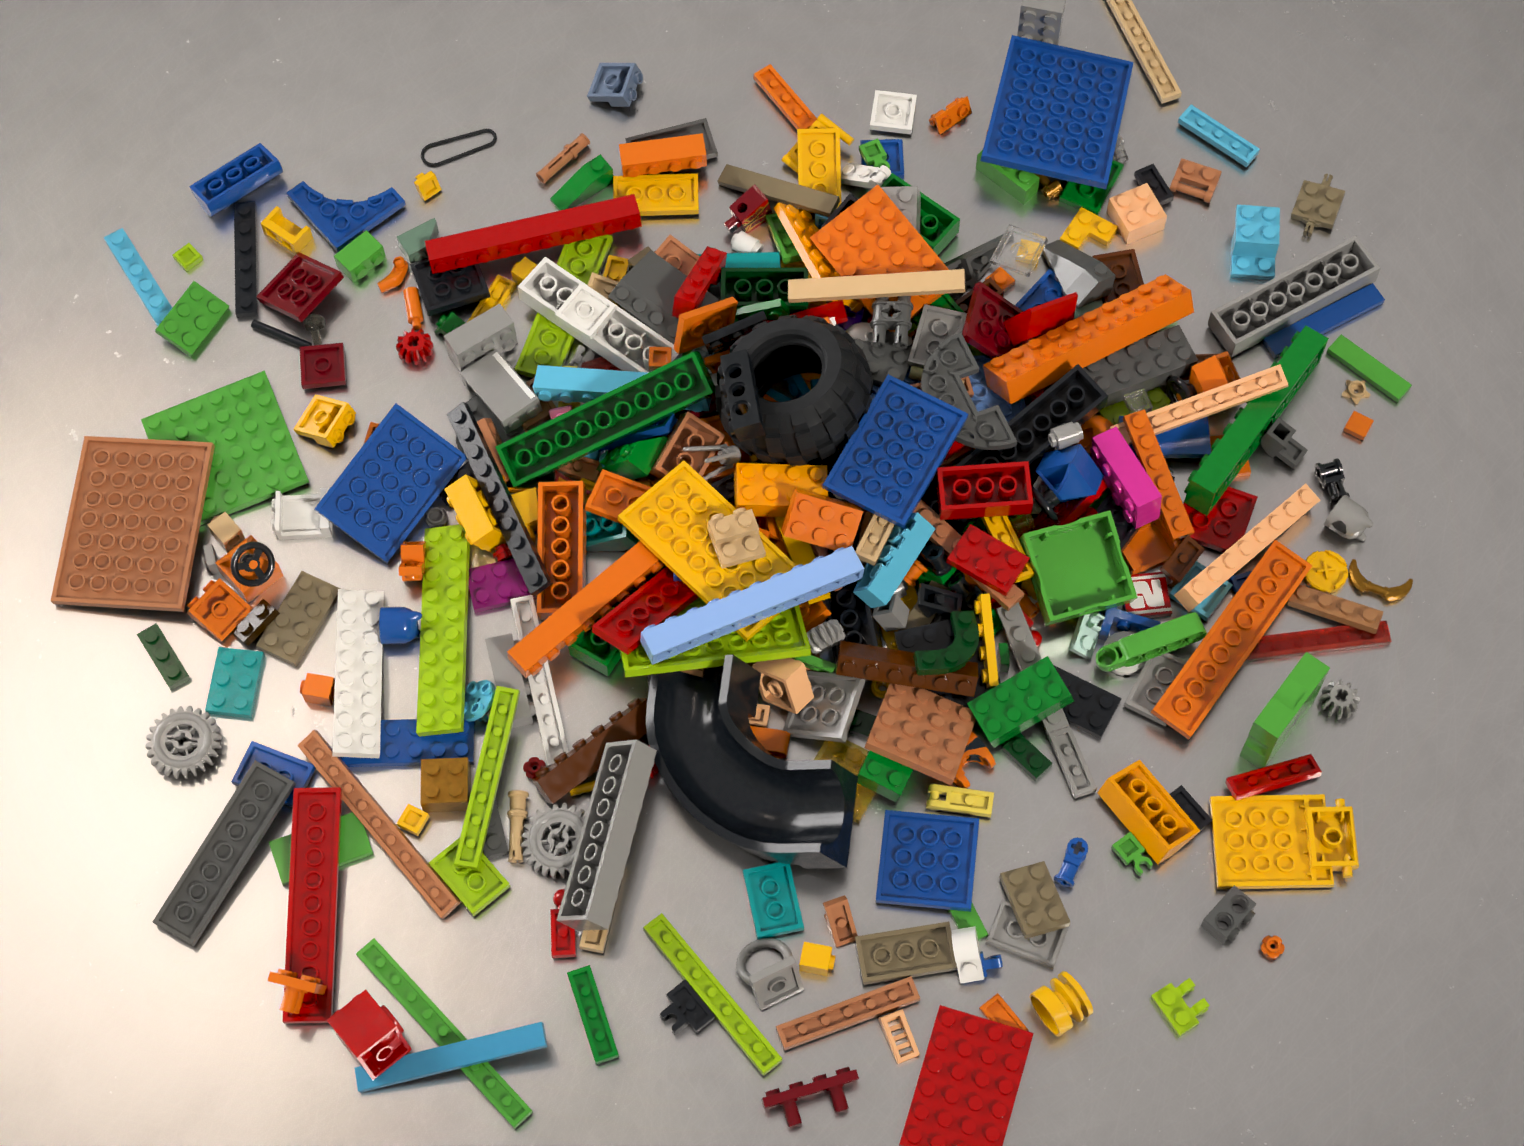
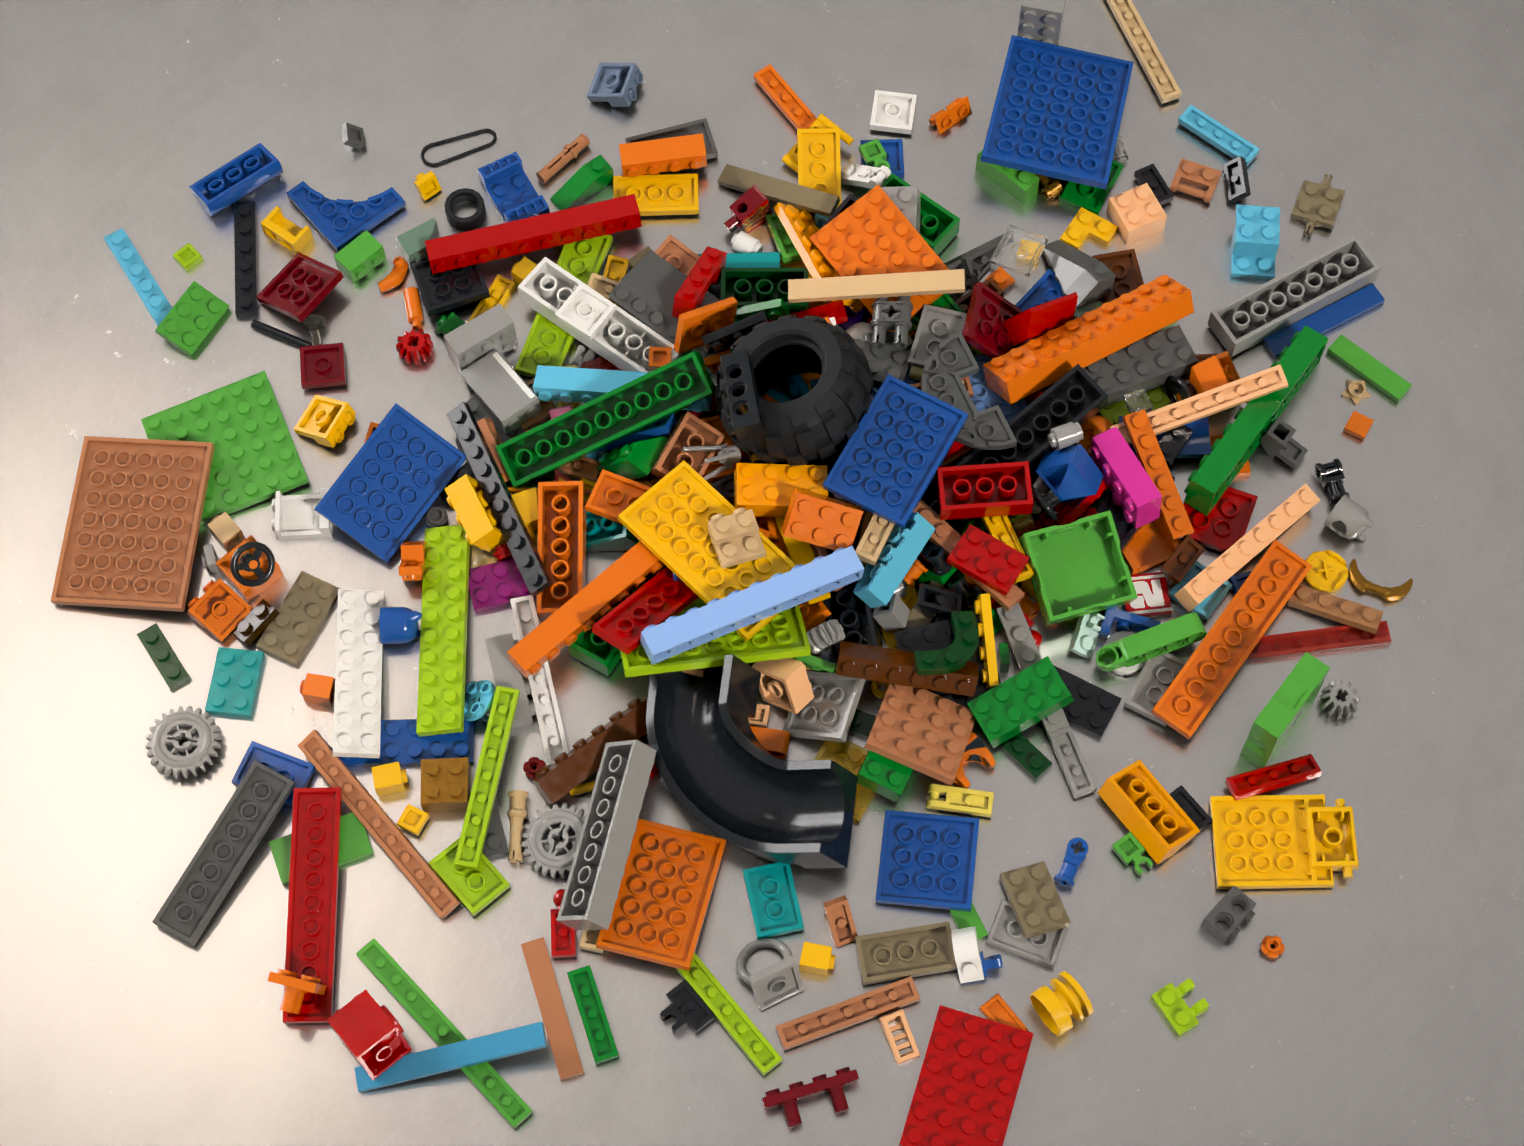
none -> dark grey plate [341,122,365,150]
none -> yellow brick [371,762,408,797]
none -> black tyre [444,188,486,231]
none -> blue plate [478,151,550,223]
none -> nougat tile [521,937,584,1081]
none -> orange plate [596,818,726,971]
none -> black plate [1158,425,1194,467]
none -> black plate [1223,156,1251,204]

